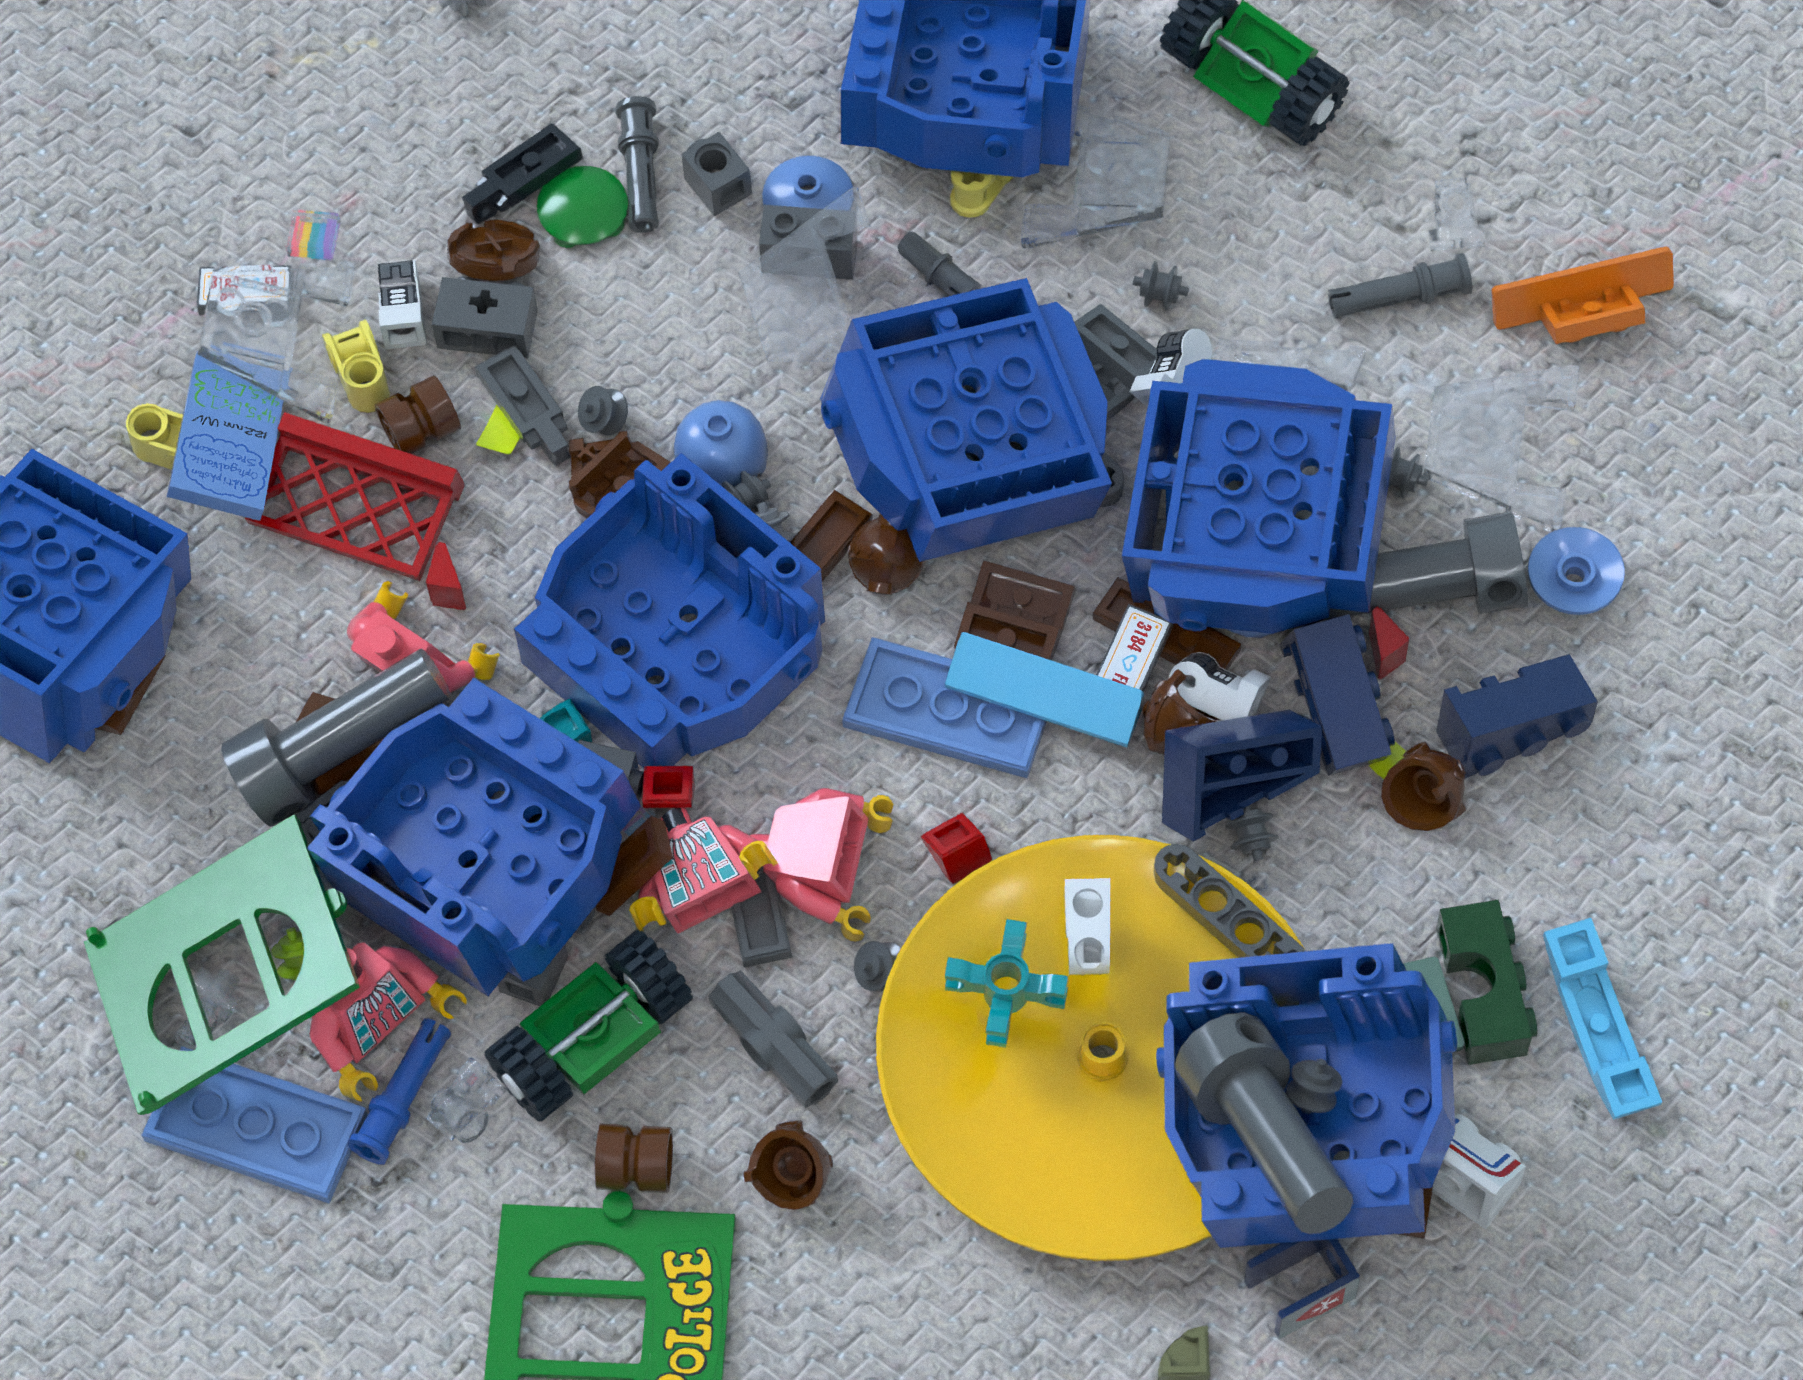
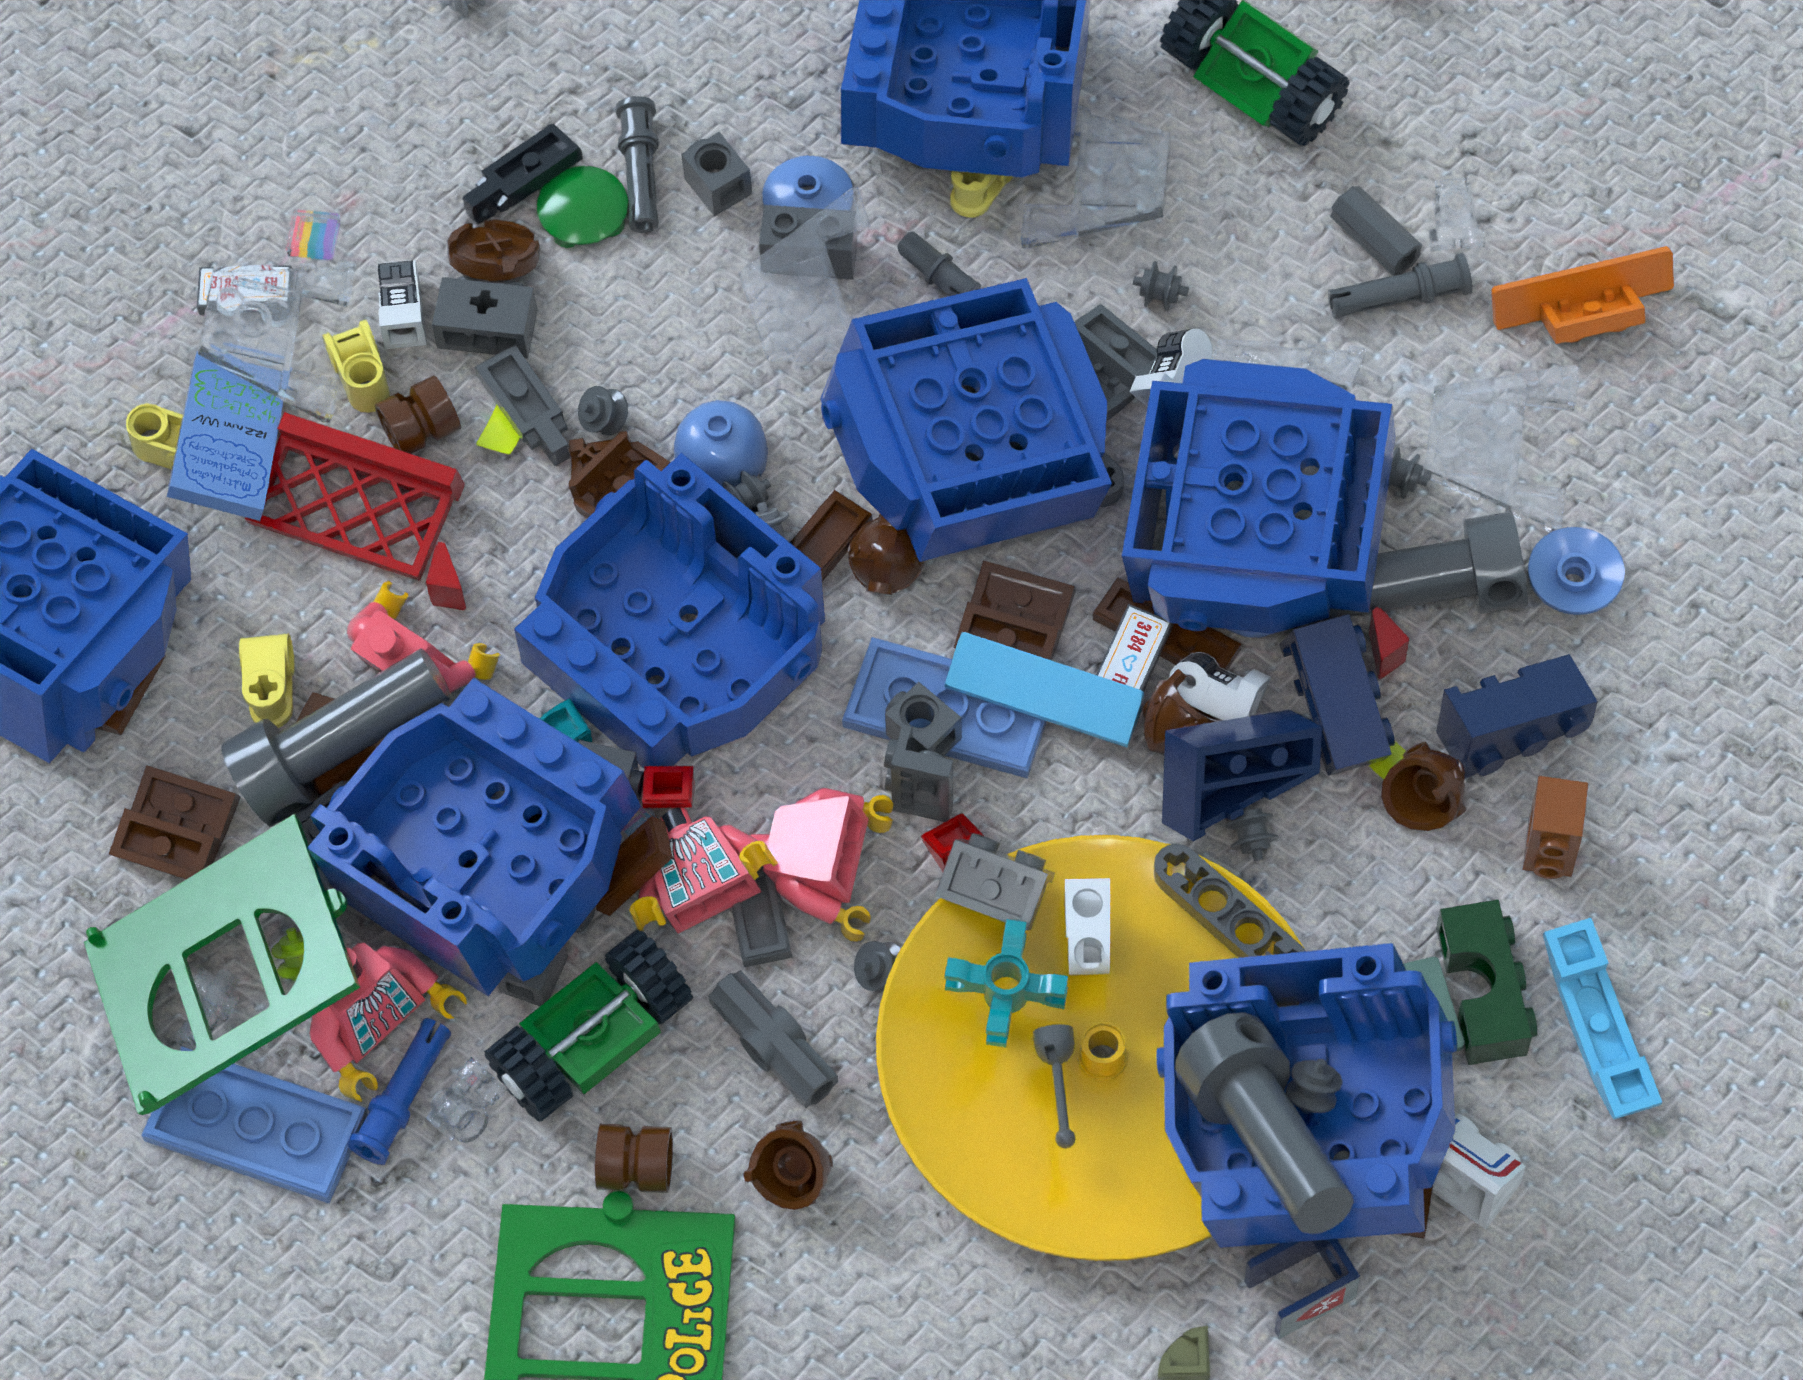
none -> reddish brown slope [109,765,241,880]
none -> light yellow piece [239,633,295,728]
none -> dark grey bracket [884,724,953,822]
none -> dark grey brick [885,681,962,756]
none -> bracket [935,833,1055,930]
none -> dark grey hinge [1033,1024,1076,1149]
none -> dark grey axle [1330,186,1423,276]
none -> dark orange brick [1522,776,1588,879]

